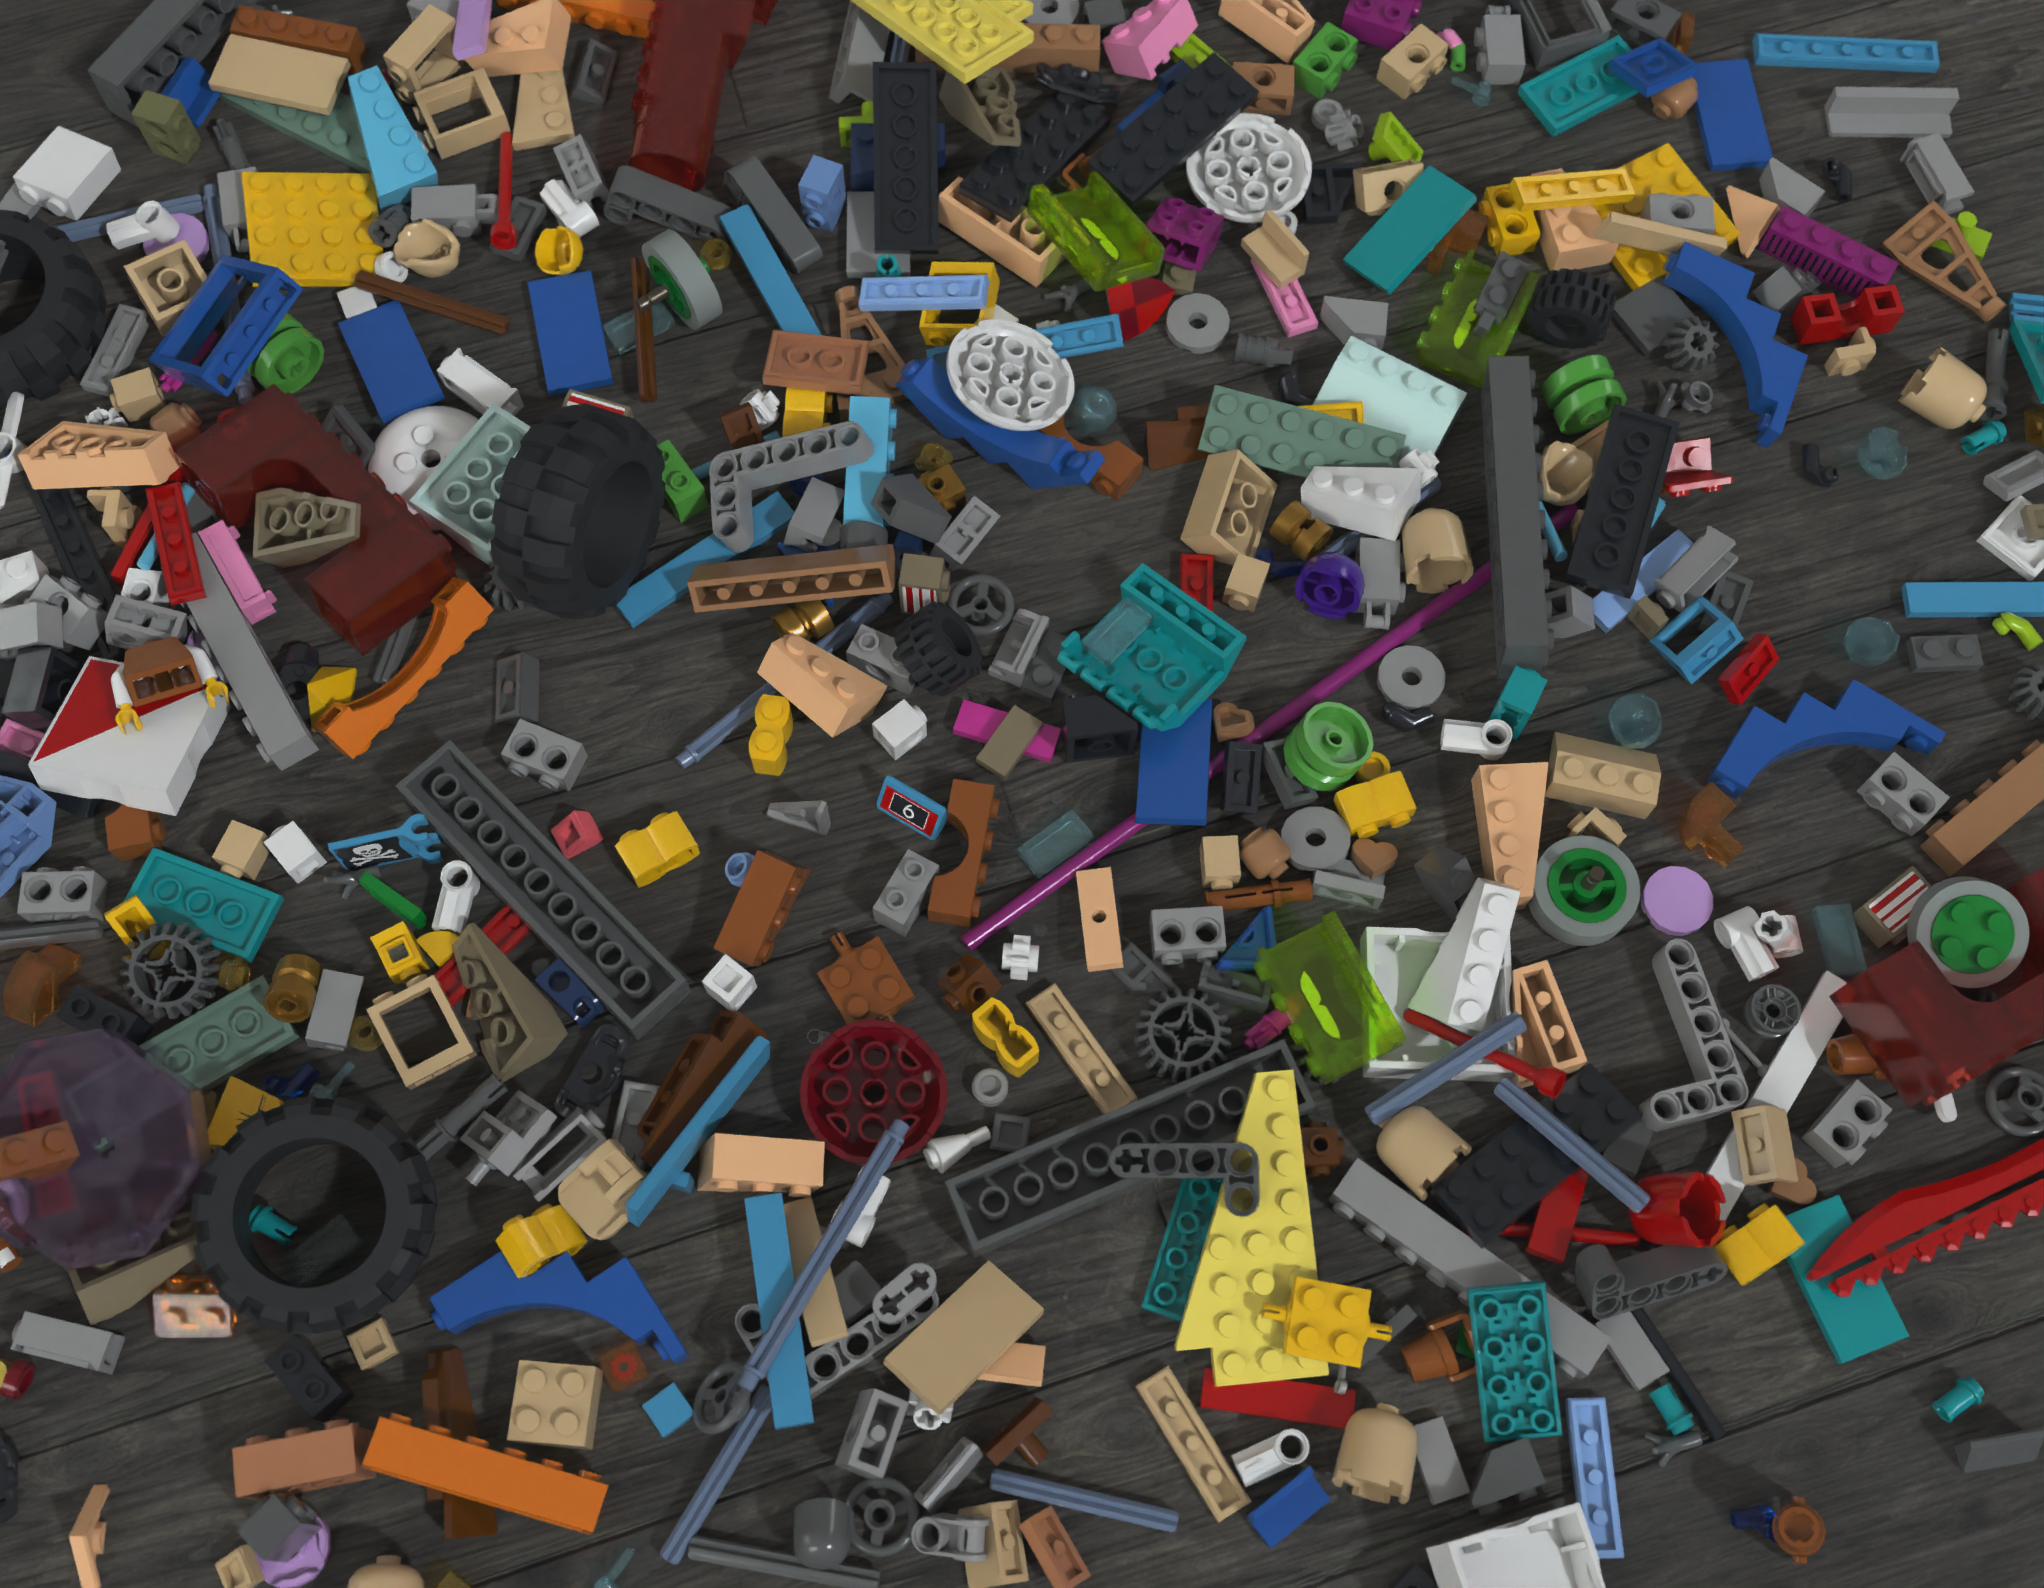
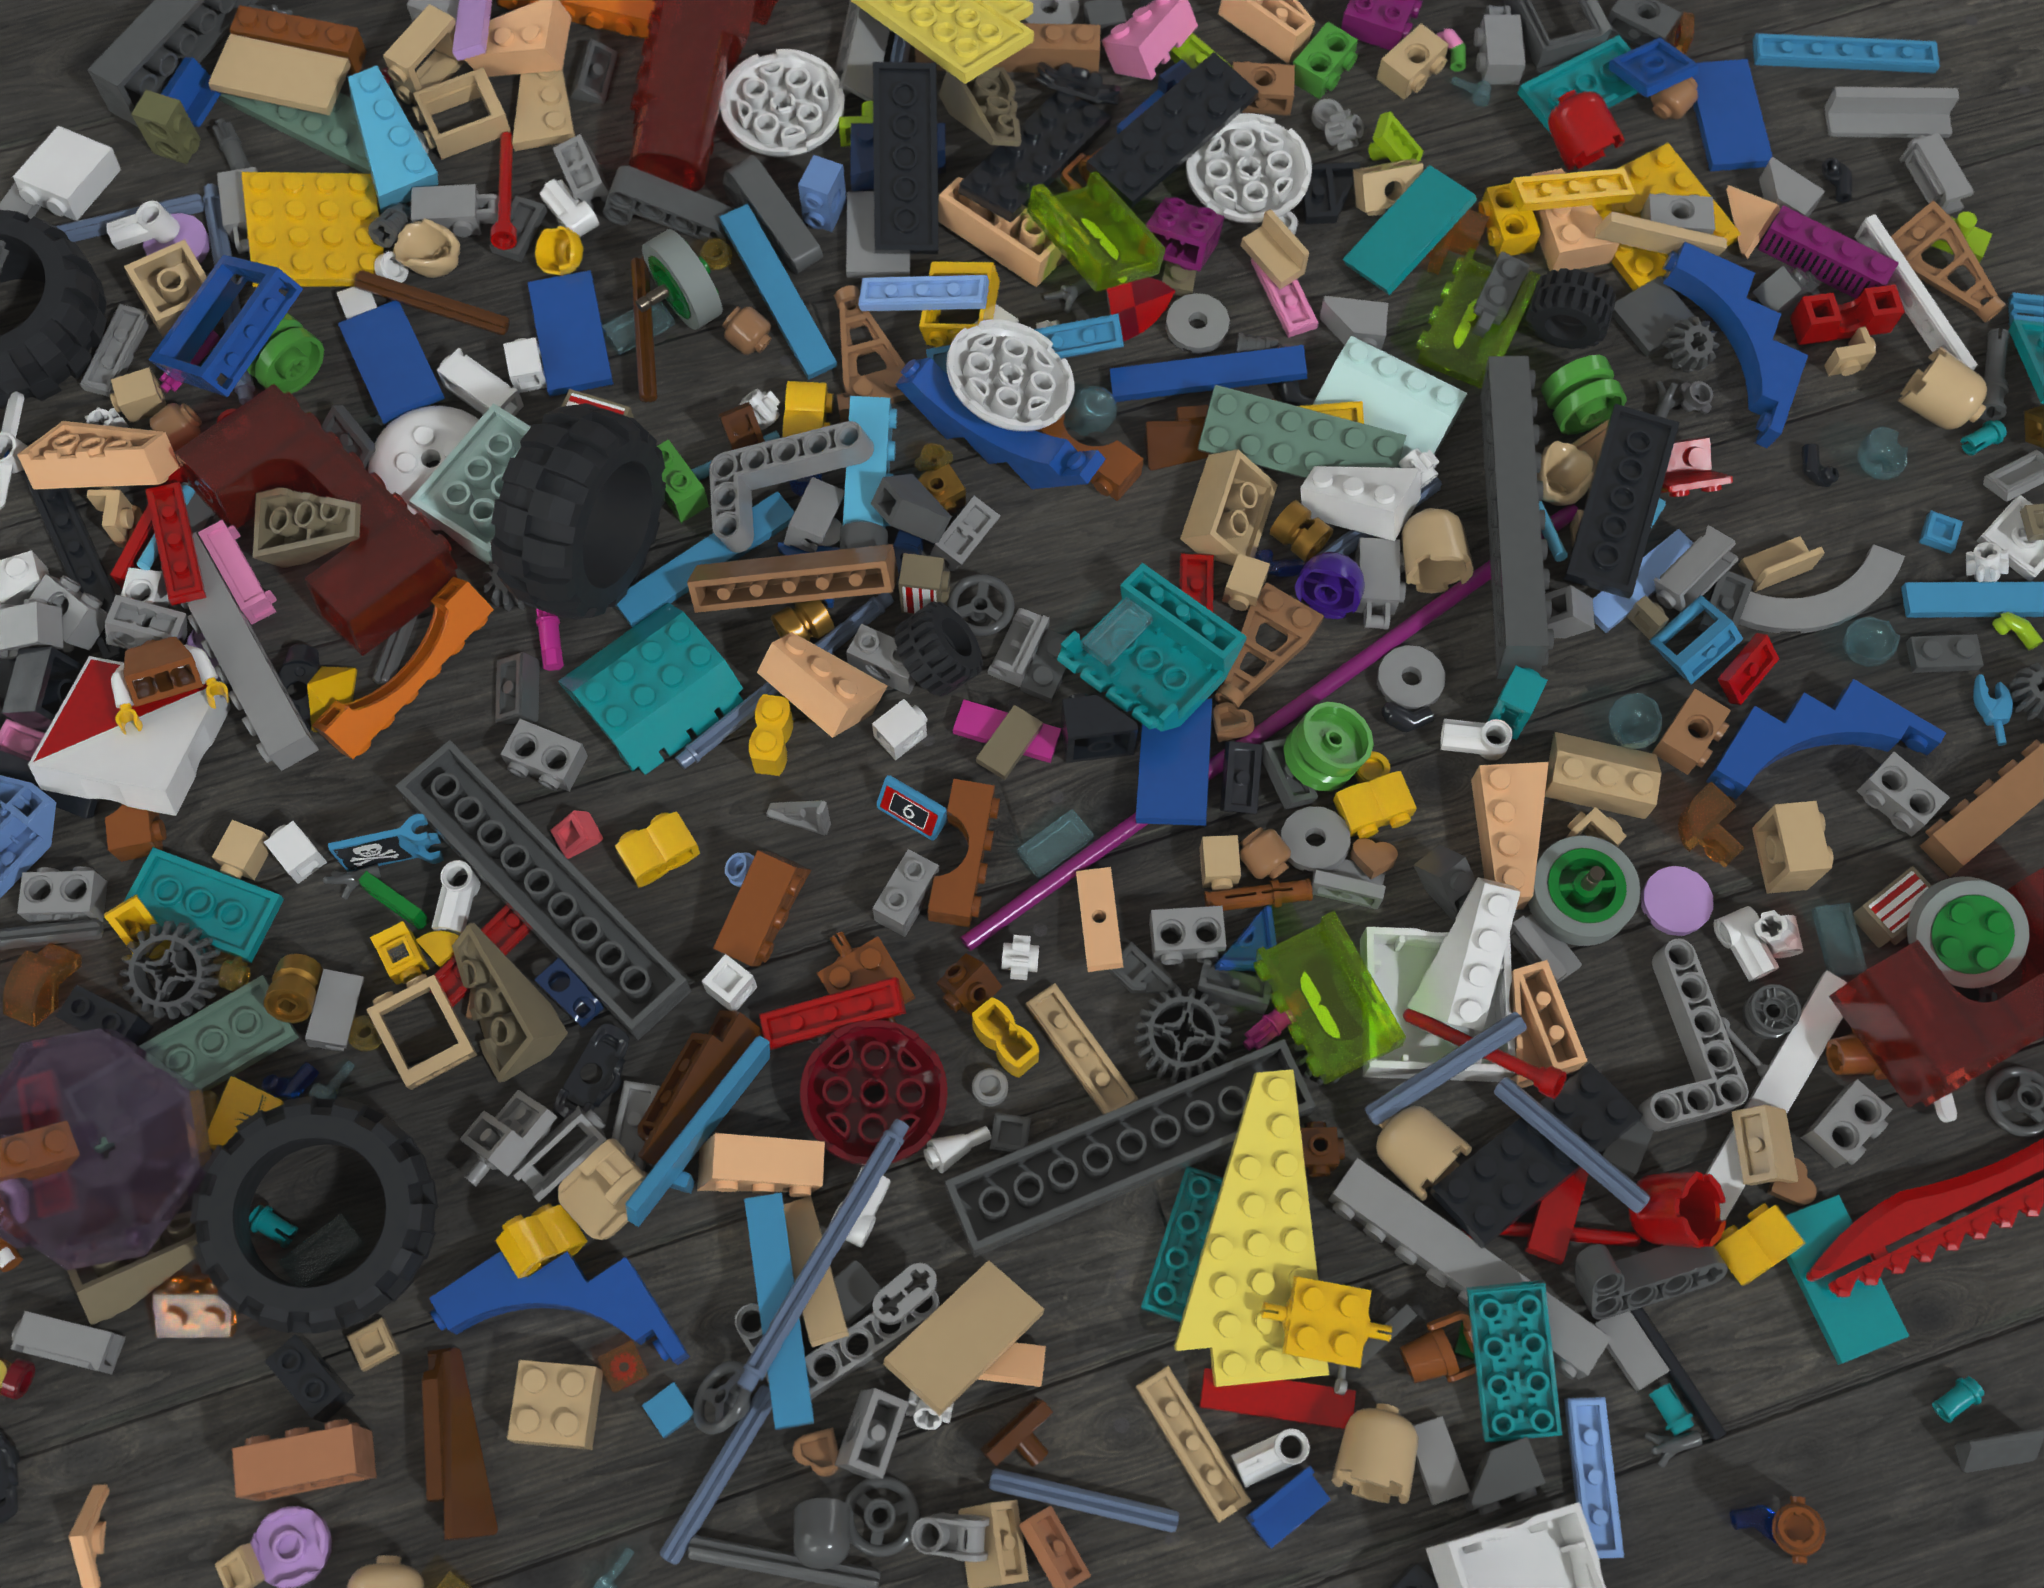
dark grey brick [237,1494,323,1563] -> none
orange brick [362,1413,608,1535] -> none
dark grey axle [415,1073,509,1161] -> none
nougat tile [763,330,869,396] -> none
teal pin [876,254,901,277] -> none
light grey slope [913,1436,983,1514] -> none
dark grey beam [1109,1143,1260,1217] -> none
none -> white brick [503,337,547,393]
none -> dark pink piece [536,609,564,671]
none -> teal slope [558,603,744,775]
none -> white brick [720,49,845,157]
none -> medium nougat head [722,306,772,355]
none -> red tile [759,977,906,1050]
none -> medium nougat tile [793,1427,839,1477]
none -> blue tile [1110,345,1307,402]
none -> medium nougat plate [1215,583,1324,709]
none -> light grey panel [1510,914,1582,984]
none -> red cylinder [1548,89,1625,172]
none -> medium nougat brick [1652,689,1731,775]
none -> tan panel [1738,536,1825,592]
none -> light grey tile [1738,544,1905,633]
none -> tan brick [1752,801,1833,894]
none -> white tile [1855,214,1978,370]
none -> dark azure tile [1919,511,1963,554]
none -> white gear [1966,542,2009,582]
none -> dark azure hand [1973,674,2013,746]

